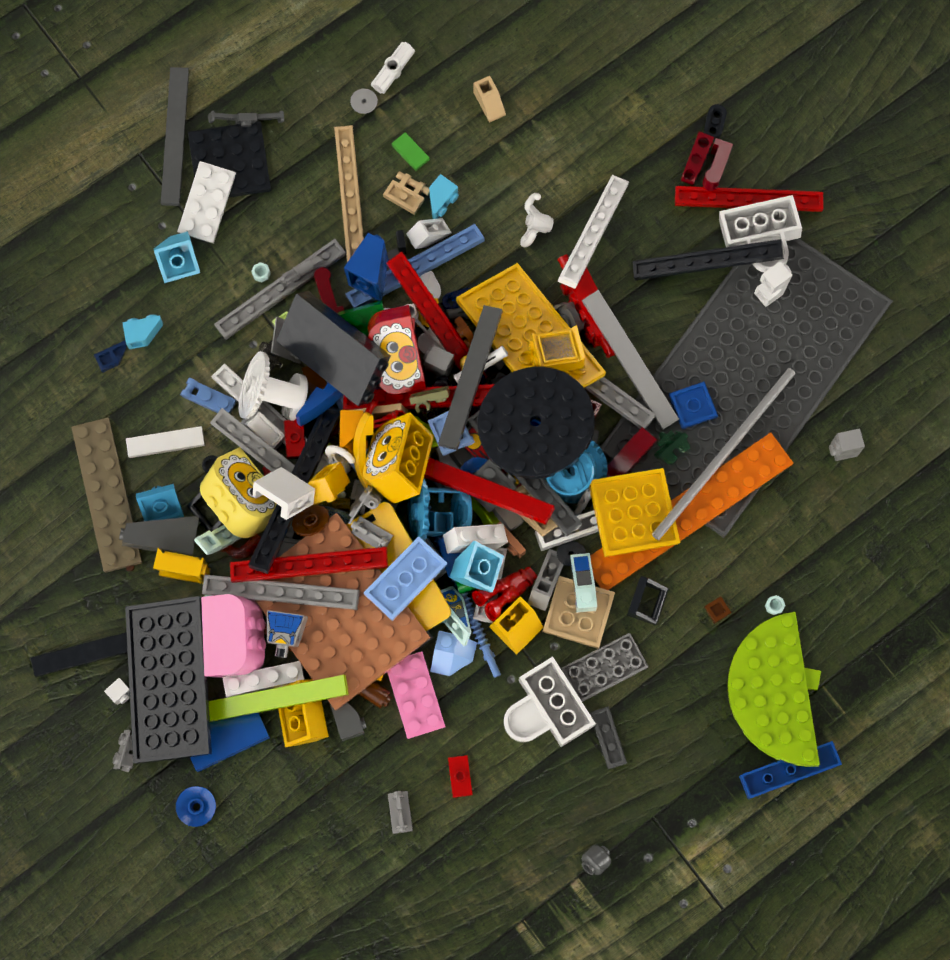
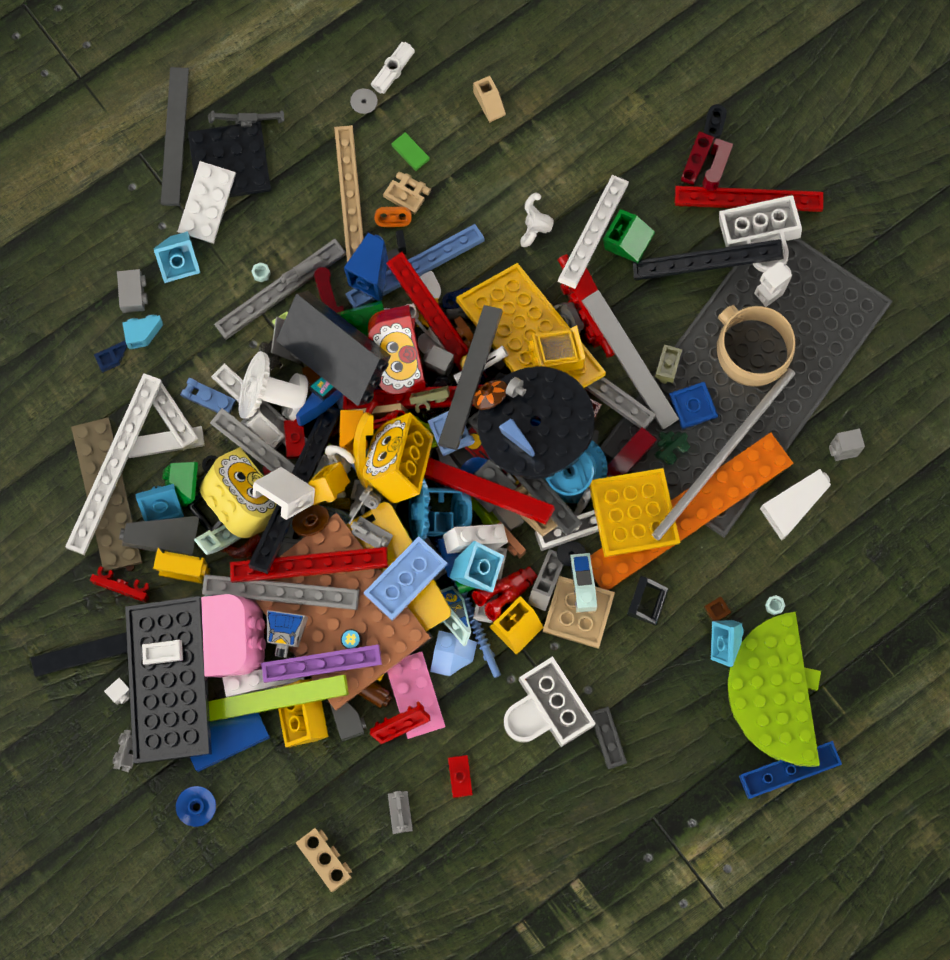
white slope [406,218,451,249] -> none
medium azure slope [429,174,459,219] -> none
light grey tile [561,633,648,702] -> none
dark grey head [581,845,611,875] -> none
none -> white plate [65,373,162,556]
none -> red plate [90,566,150,603]
none -> light grey brick [117,269,148,313]
none -> white tile [142,640,183,665]
none -> white tile [153,383,200,451]
none -> green slope [162,462,198,508]
none -> medium lavender plate [261,645,382,683]
none -> tan brick [296,828,352,893]
none -> tile [309,377,337,401]
none -> tile [341,629,362,649]
none -> red plate [370,701,431,744]
none -> orange plate [374,207,412,227]
none -> reddish brown dish [473,380,507,410]
none -> medium blue slope [499,419,535,457]
none -> light grey tile [506,377,526,398]
none -> green slope [603,209,655,263]
none -> olive plate [655,344,682,384]
none -> medium azure slope [711,620,744,667]
none -> tan cylinder [717,305,795,387]
none -> white slope [760,469,831,541]

